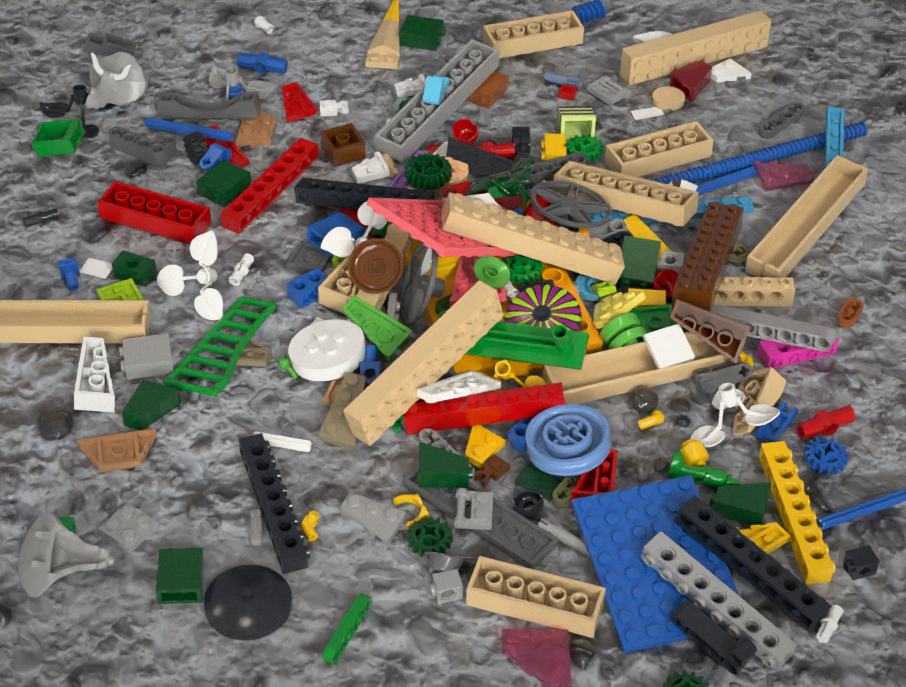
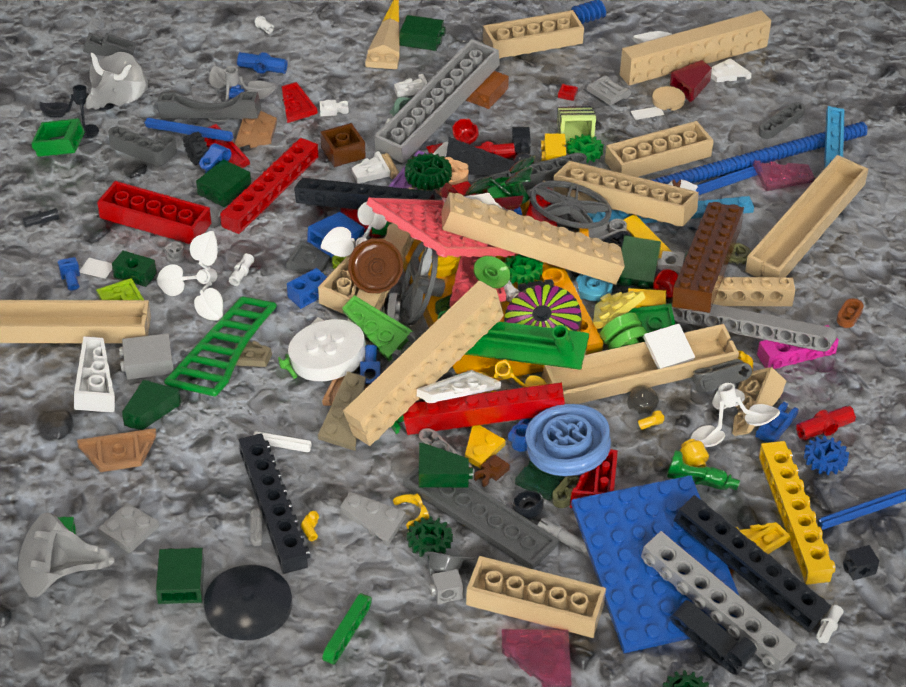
medium azure slope [423,75,450,105] -> none
light grey plate [454,488,493,530] -> none
sand blue piece [544,71,583,88] -> none
lime tile [592,281,617,297] -> none
reddish brown wedge [670,299,751,364] -> none
dark green slope [709,482,772,525] -> none

